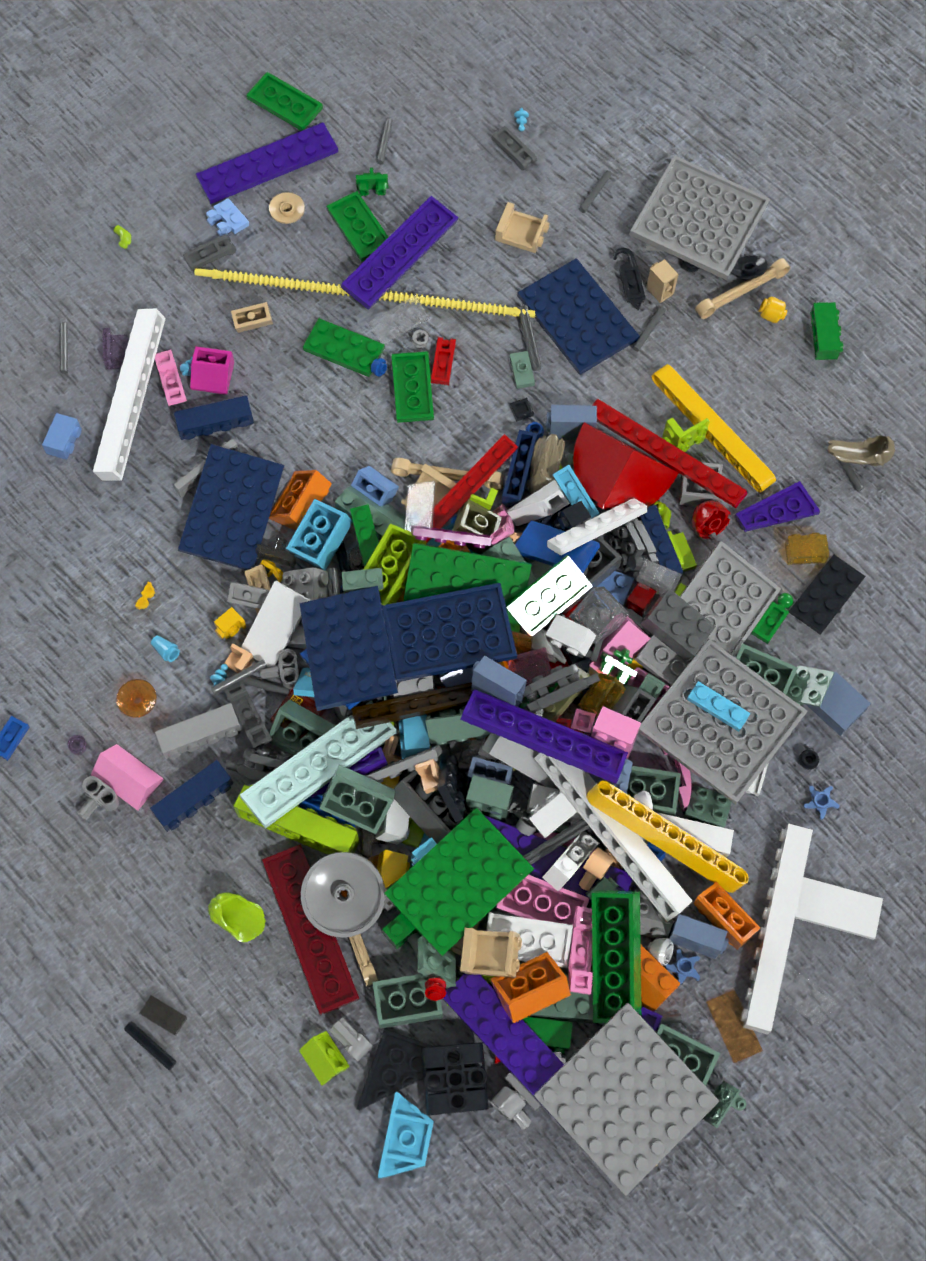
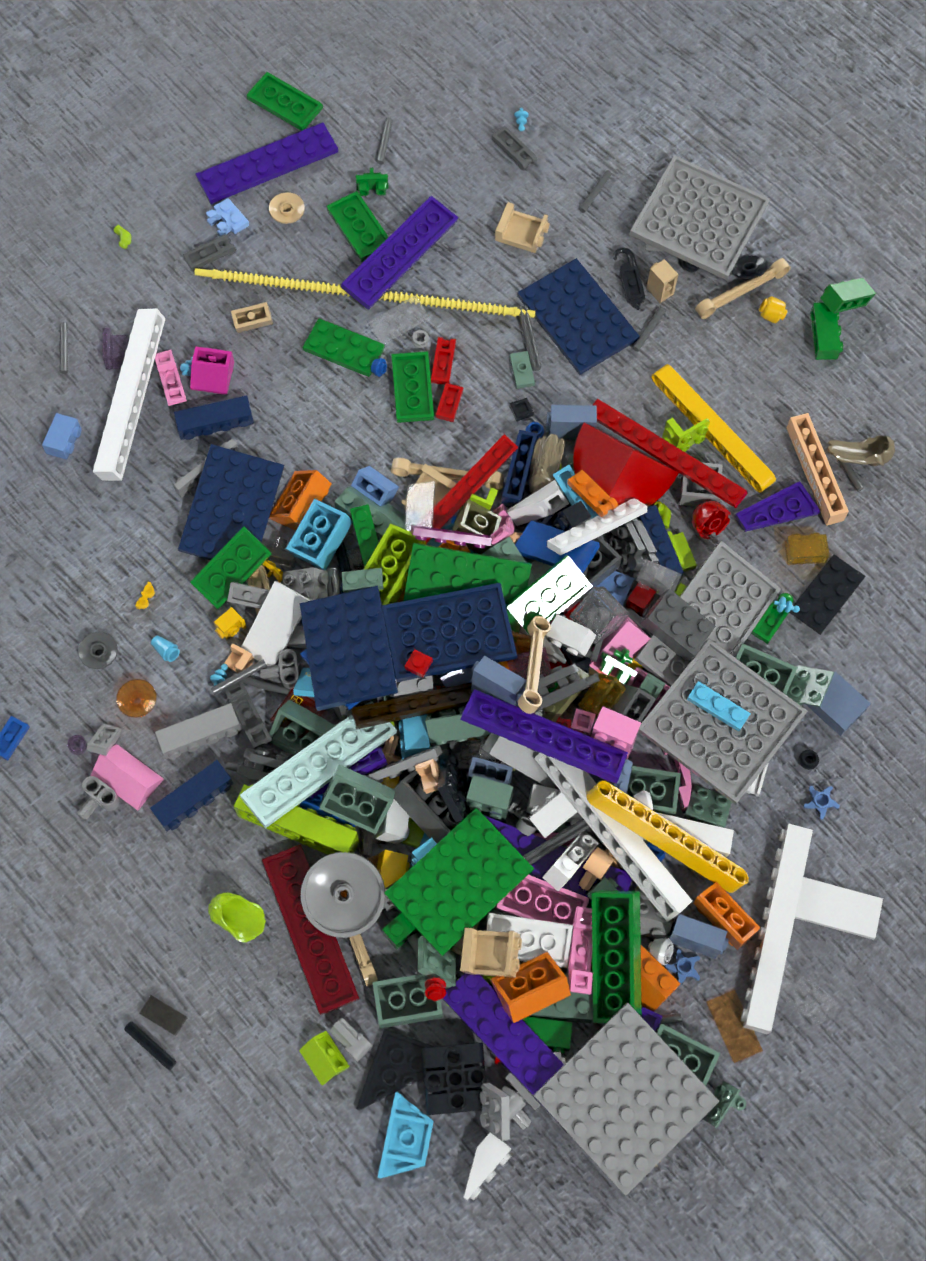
none -> dark grey dish [78,632,118,669]
none -> light grey plate [87,724,122,756]
none -> green plate [190,526,273,609]
none -> red plate [405,649,433,678]
none -> red plate [436,383,464,422]
none -> white slope [464,1133,511,1201]
none -> light grey plate [480,1083,510,1141]
none -> tan piece [518,616,551,714]
none -> orange plate [567,470,618,517]
none -> medium azure hair [774,597,800,613]
none -> light nougat brick [787,413,849,526]
none -> green brick [820,278,876,314]

